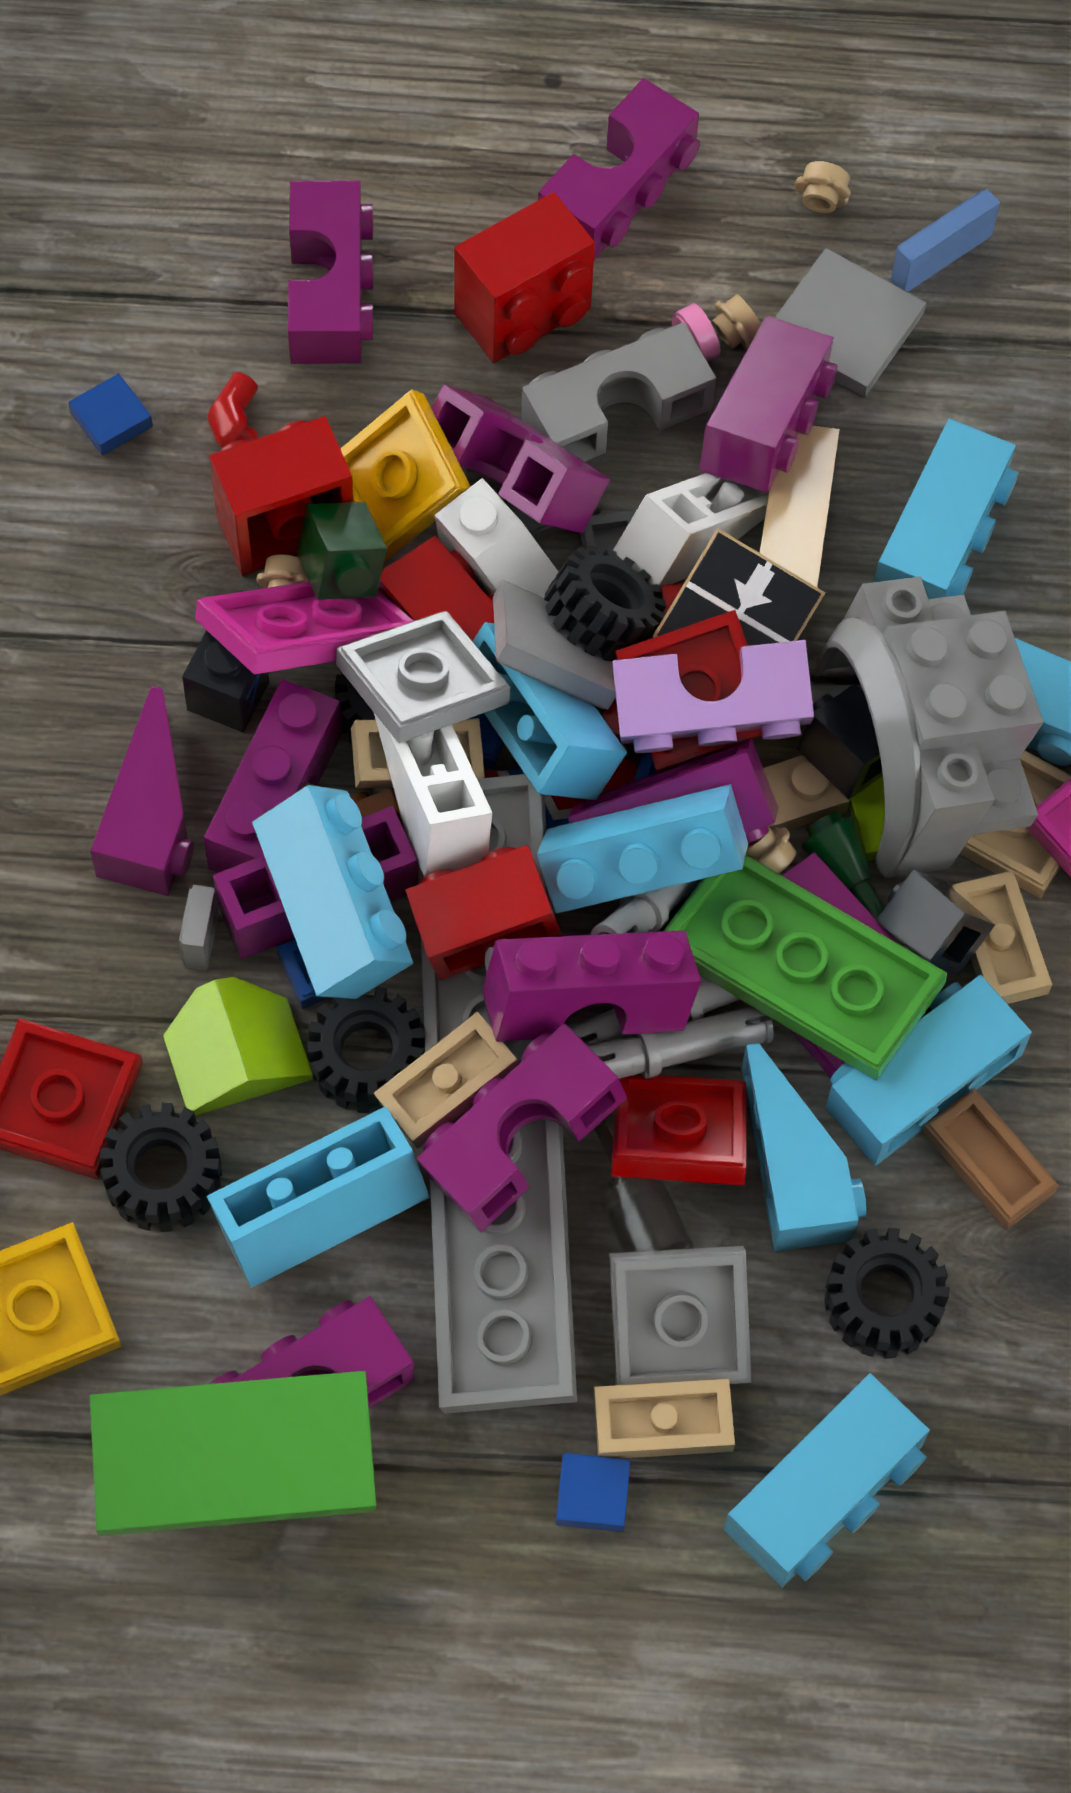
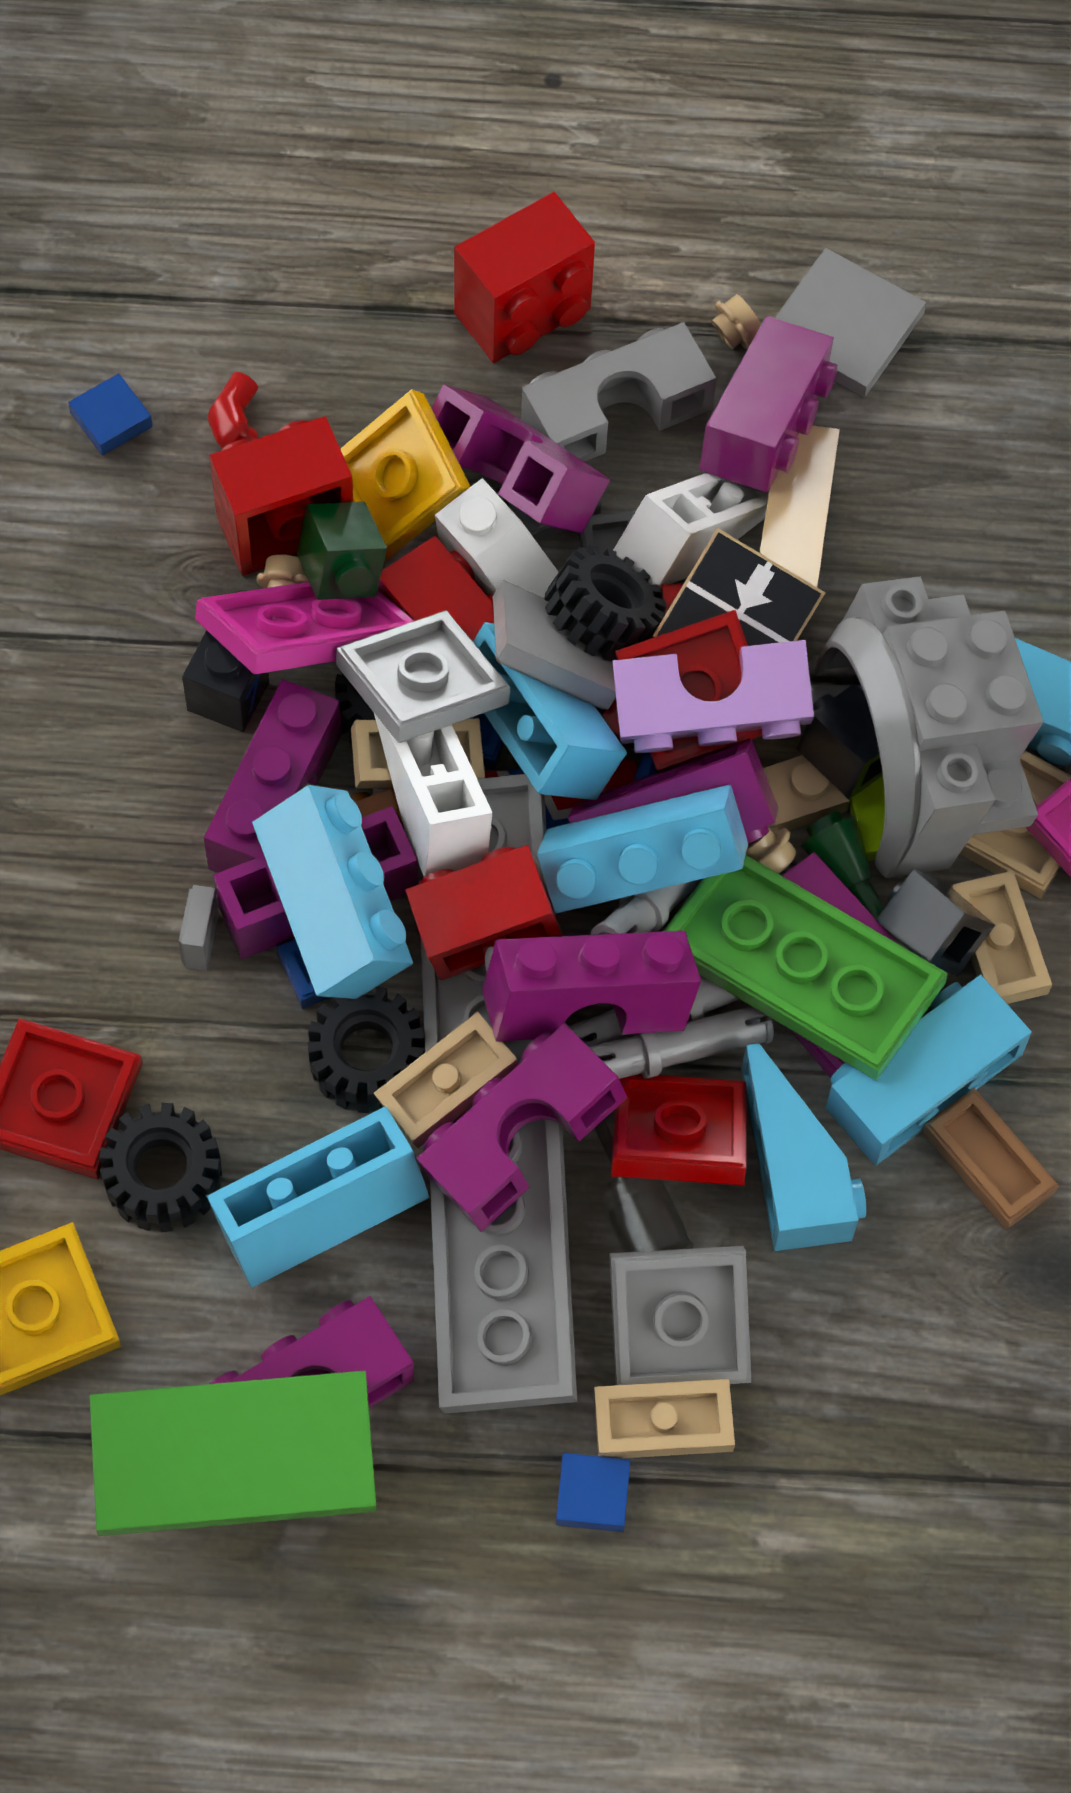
magenta slope [90,686,194,896] -> none
lime slope [163,977,313,1116] -> none
magenta arch [288,180,373,364] -> none
magenta arch [538,78,700,260] -> none
bright pink tile [672,303,721,363] -> none
medium azure brick [724,1373,930,1588] -> none
tan plate [794,161,851,213] -> none
black tyre [824,1228,950,1359] -> none
medium azure brick [874,418,1019,599] -> none
medium blue tile [891,189,1000,292] -> none

